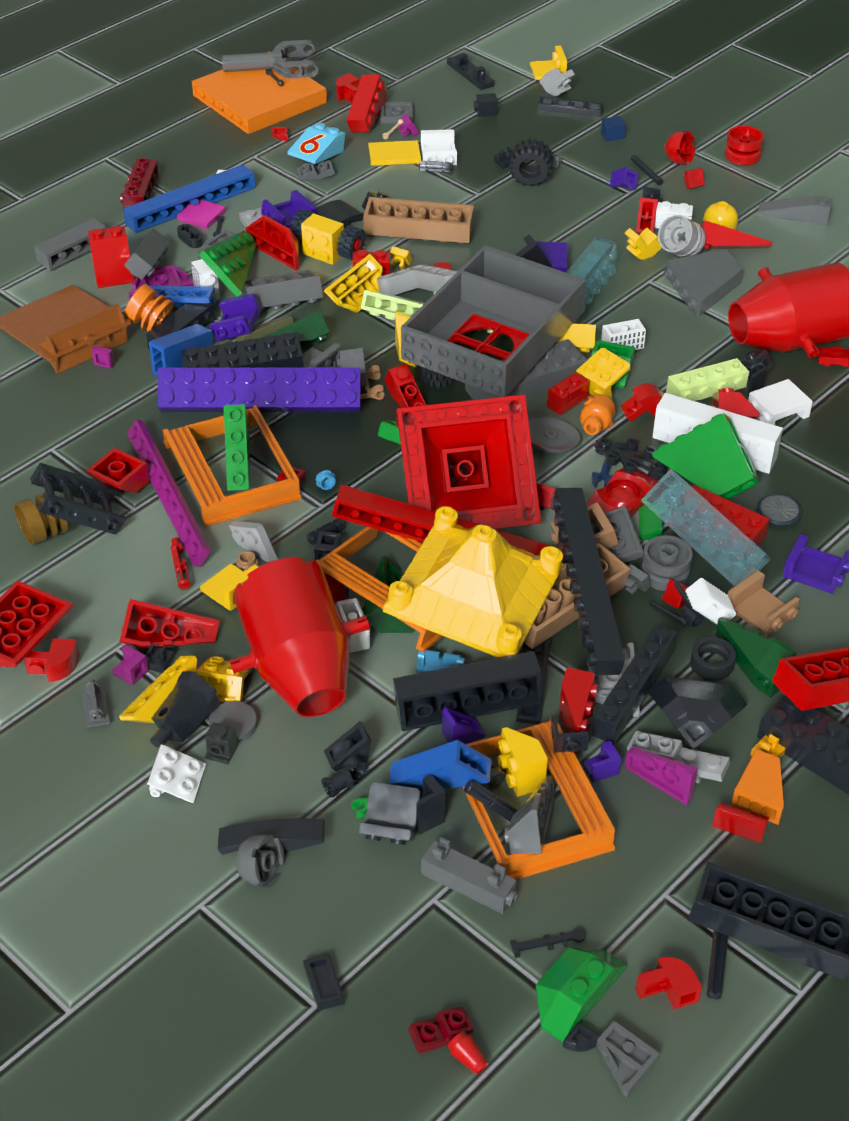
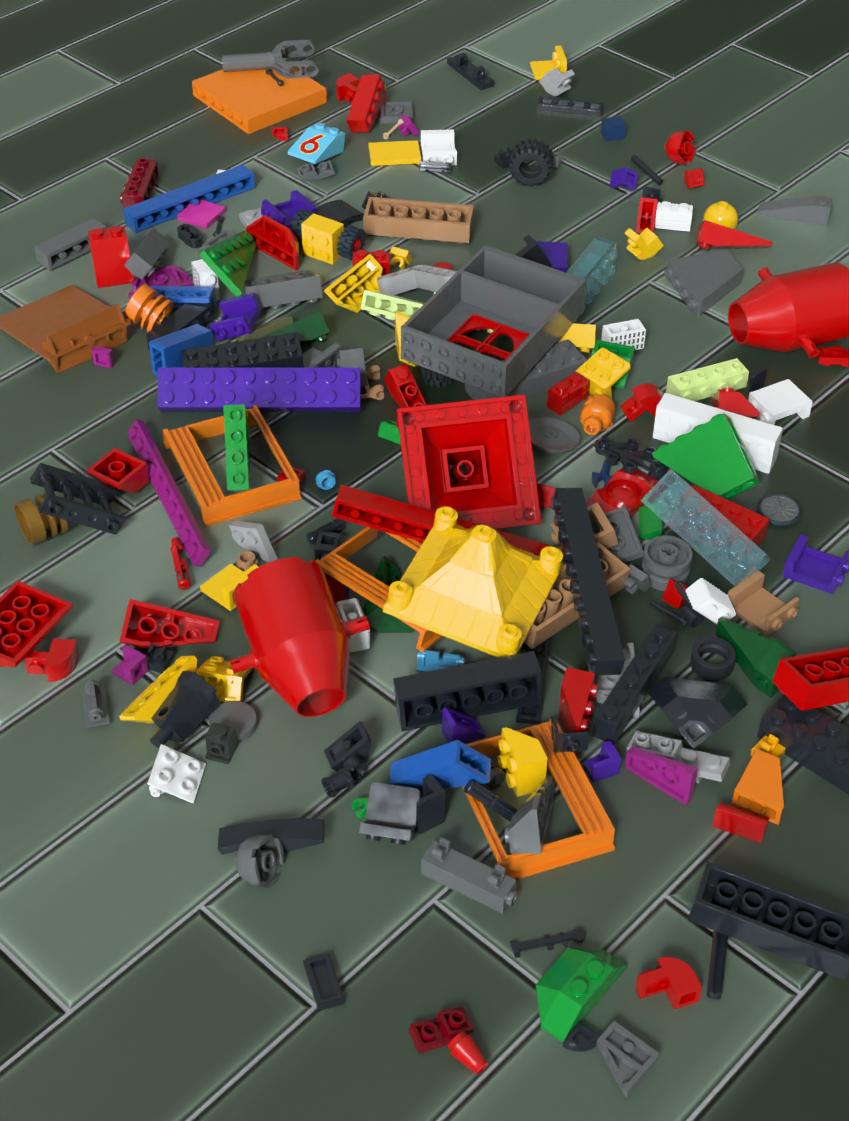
black brick [473,93,498,117] -> none
light grey wheel [658,215,706,258] -> none
red wheel [724,125,764,165] -> none
black brick [740,349,774,379] -> none

